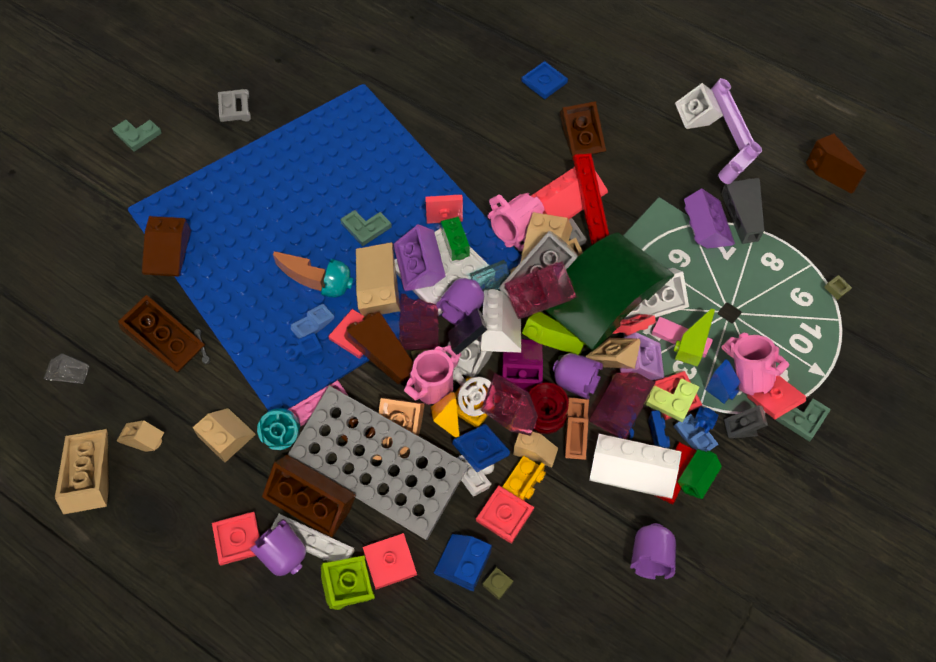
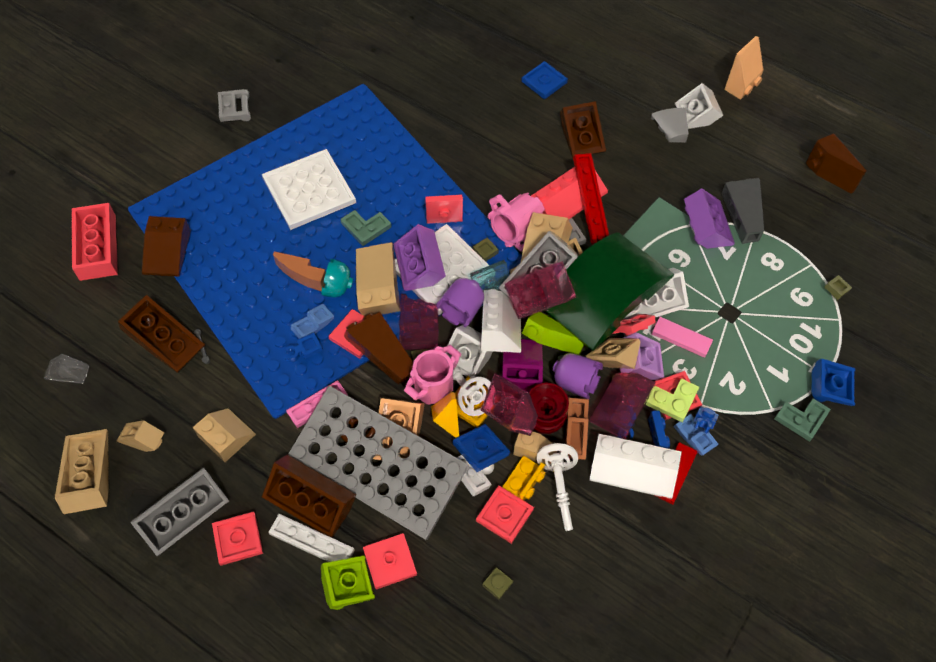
sand green plate [112,120,162,152] -> none
medium lavender cylinder [250,519,306,576] -> none
teal cylinder [257,408,300,450] -> none
blue slope [434,534,492,592] -> none
green brick [441,217,470,261] -> none
black tile [448,308,487,355] -> none
medium lavender cylinder [631,523,676,579] -> none
lime slope [674,308,715,367] -> none
green brick [678,449,722,499] -> none
blue slope [705,359,741,404] -> none
lavender piece [711,78,762,184] -> none
bright pink container [722,333,789,395] -> none
dark grey slope [724,405,768,439] -> none
coral plate [747,376,806,420] -> none
none -> coral brick [72,203,118,281]
none -> light grey brick [130,467,229,556]
none -> white plate [262,149,356,230]
none -> olive plate [473,238,499,262]
none -> white dish [537,443,578,531]
none -> light grey slope [651,108,689,142]
none -> light nougat slope [724,36,763,100]
none -> blue slope [811,359,855,406]

